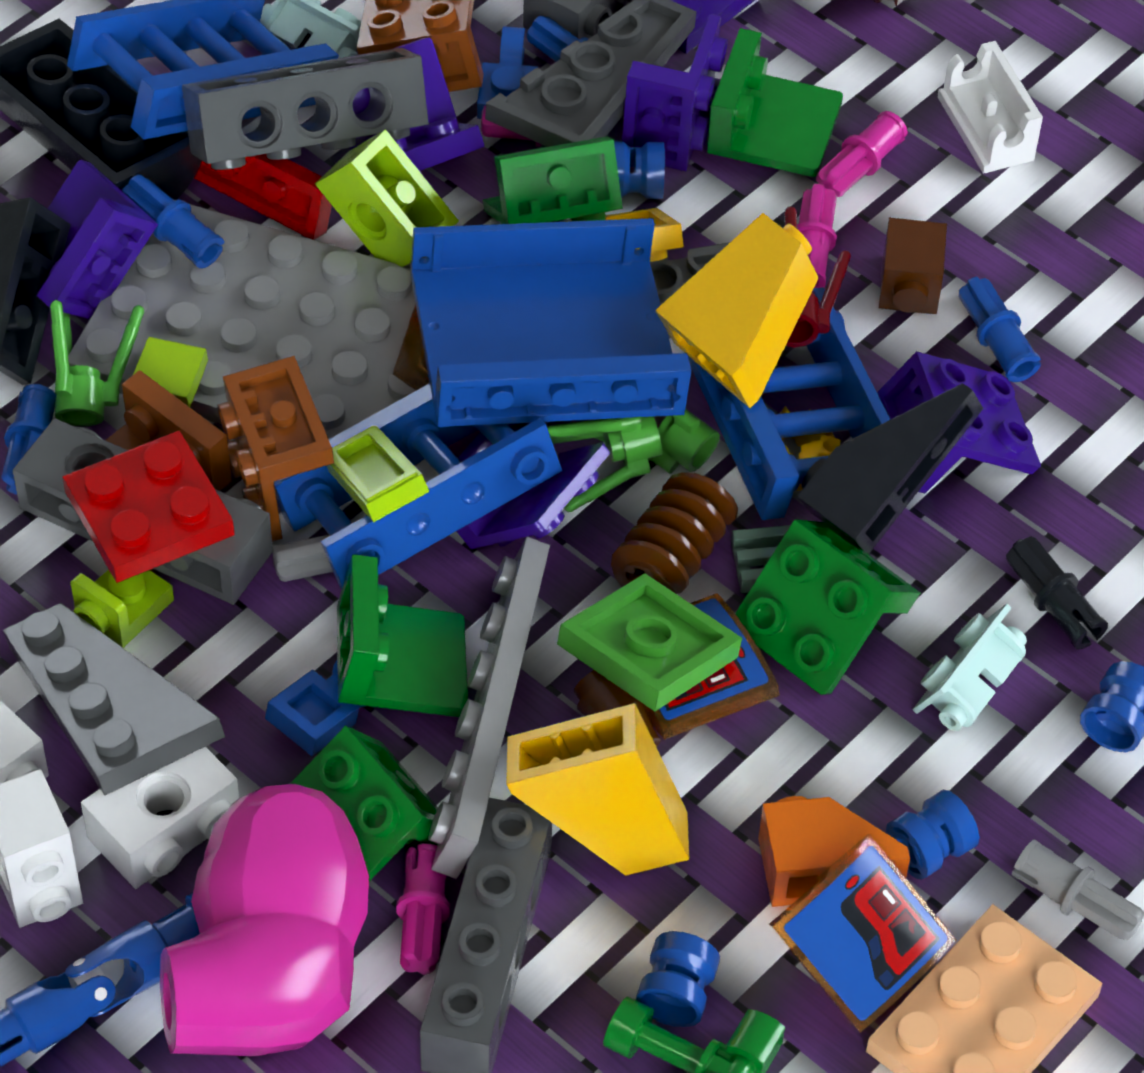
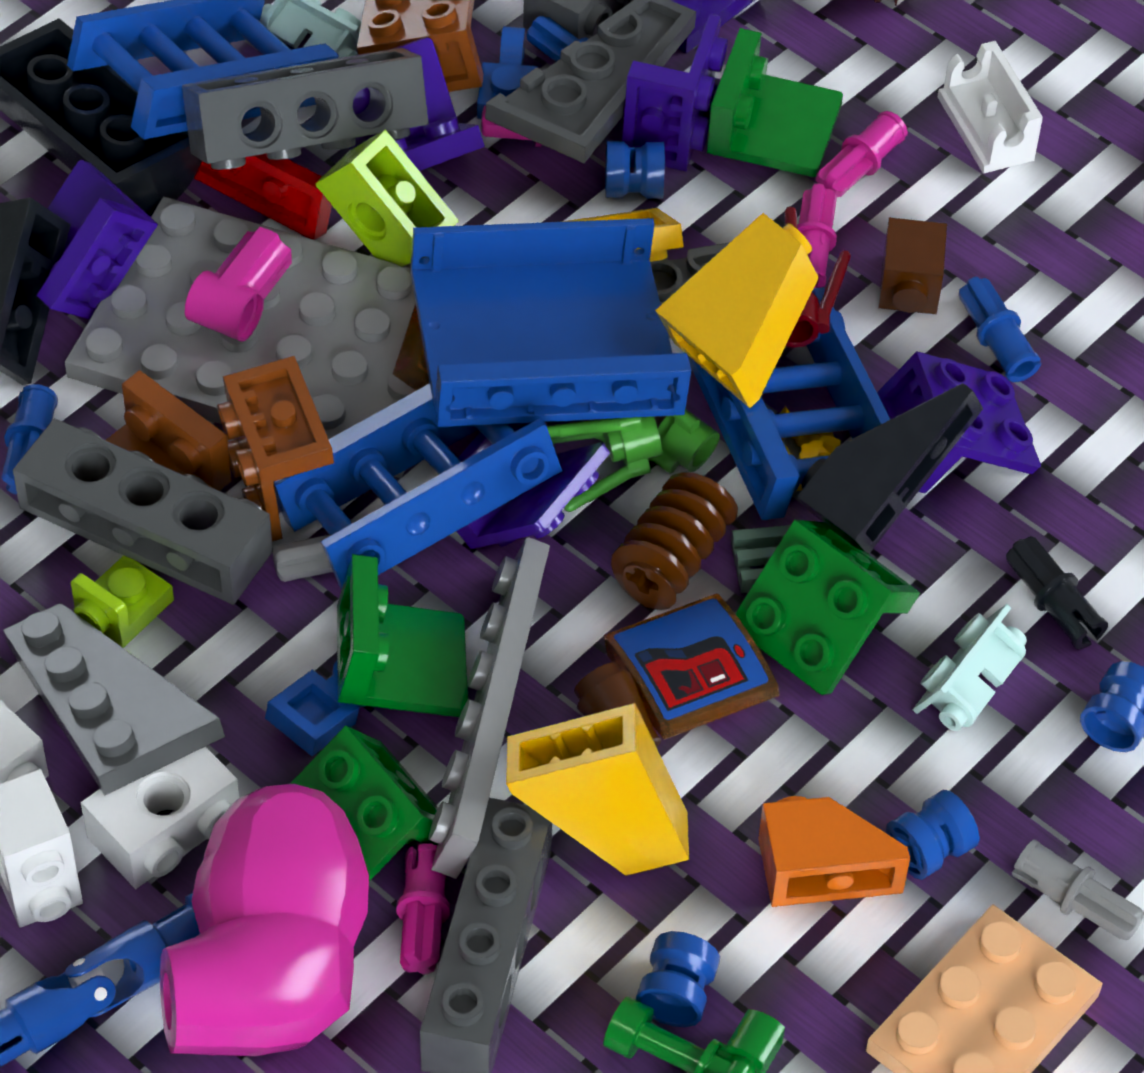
bright green plant [50,300,144,426] -> none
red plate [62,430,235,583] -> none
blue axle [122,175,224,269] -> none
lime tile [133,337,208,407] -> none
lime tile [327,425,429,522] -> none
green bracket [483,136,623,224] -> none
bright green plate [557,574,742,712] -> none
slope [768,834,957,1033] -> none
none -> dark pink piece [184,227,292,342]

